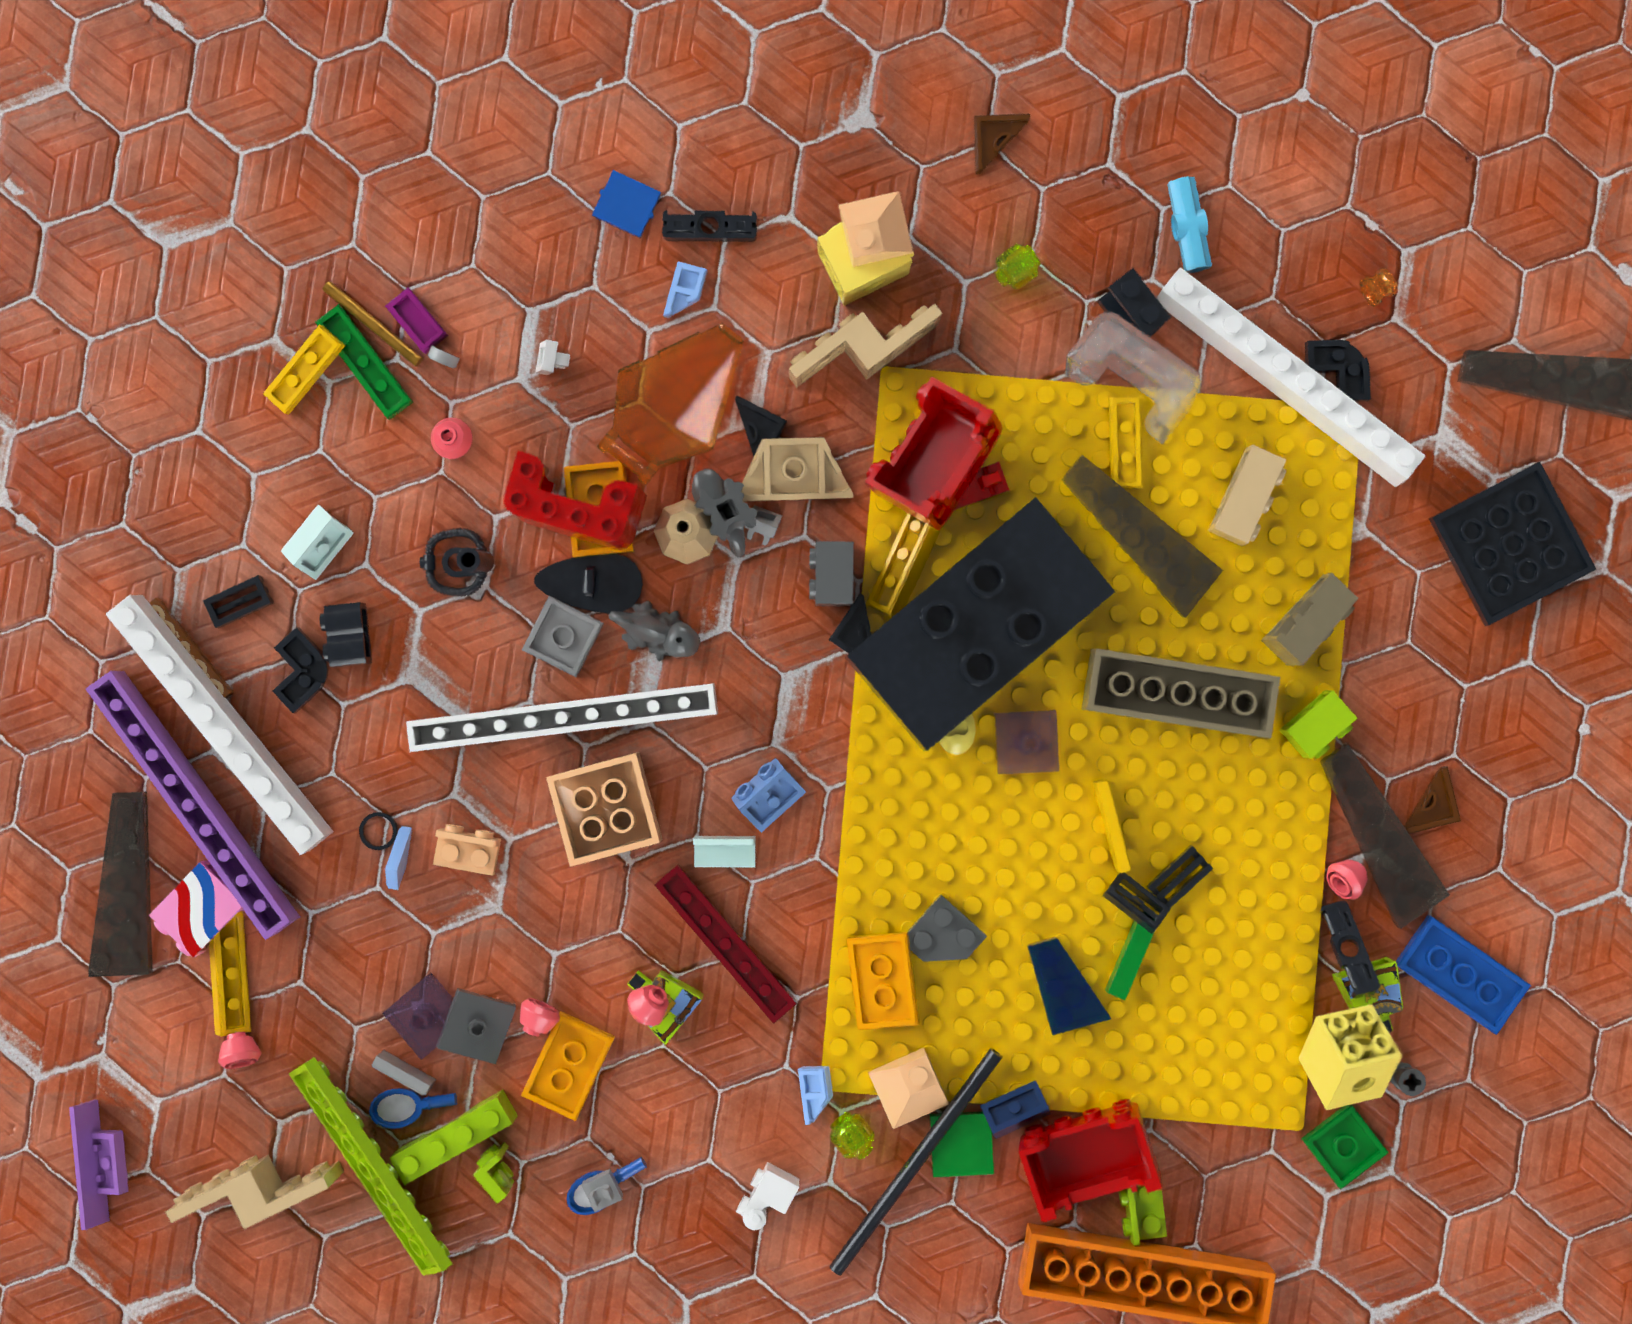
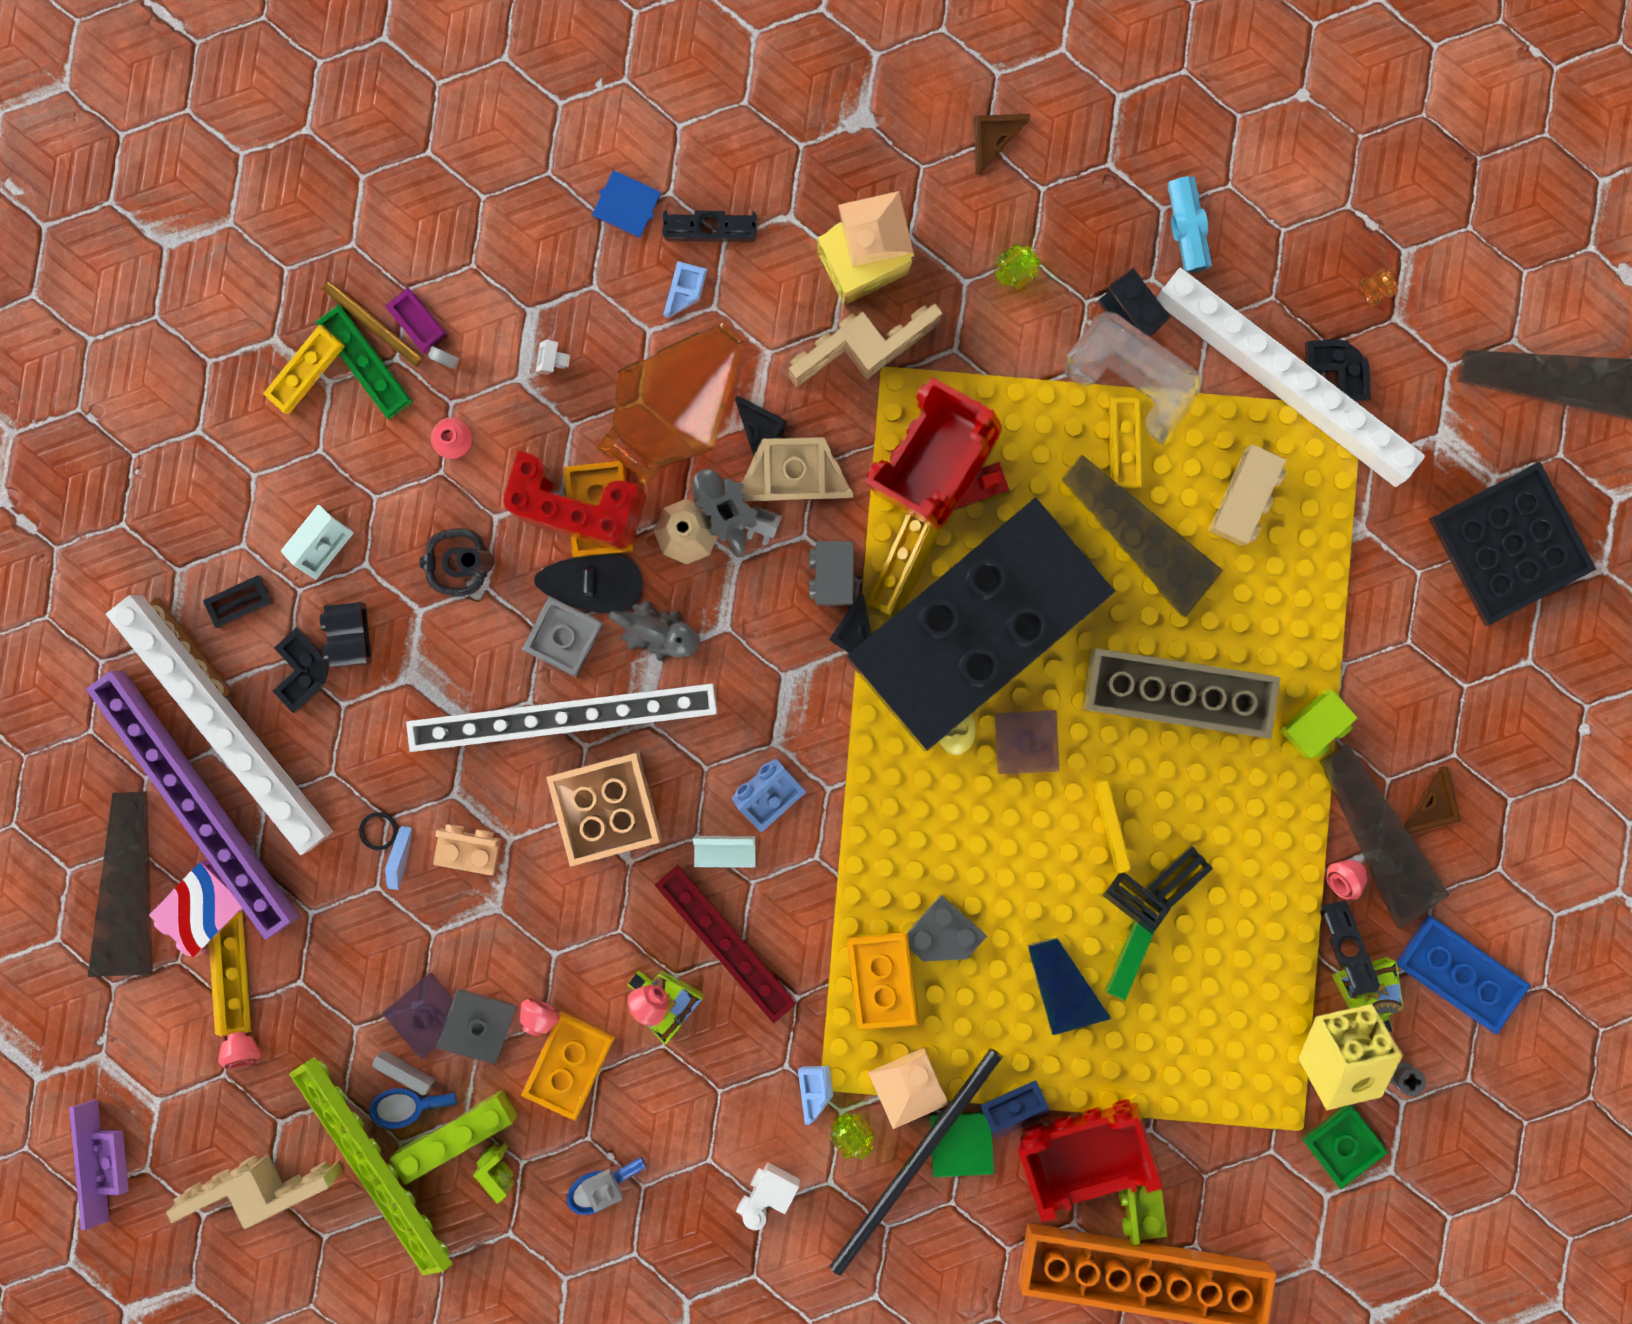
dark tan wedge [1261,573,1358,666] -> none

